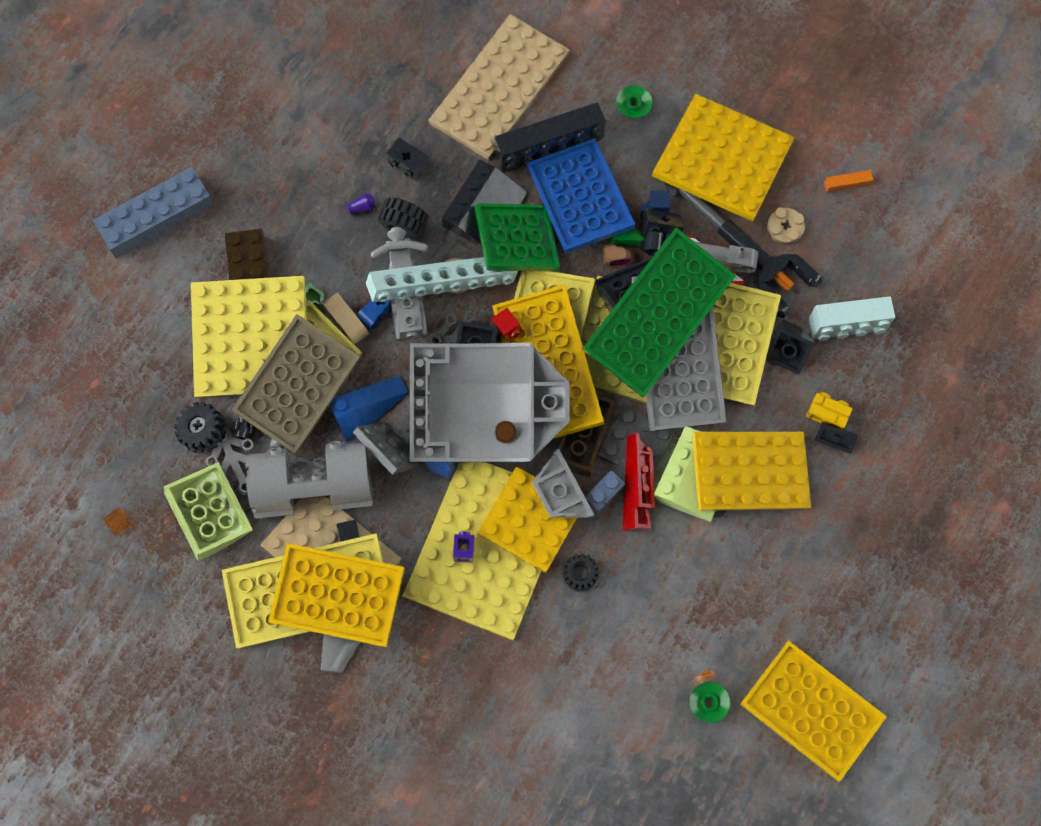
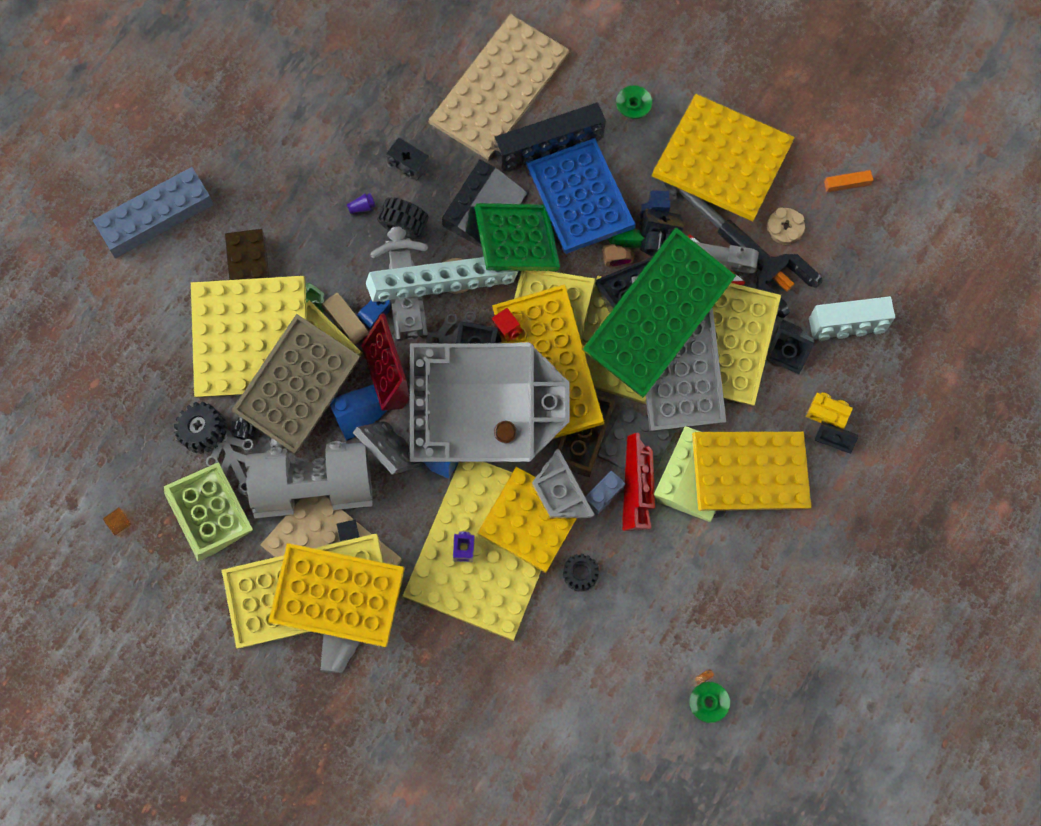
yellow plate [740,640,887,782] -> none
none -> dark red slope [362,314,410,411]

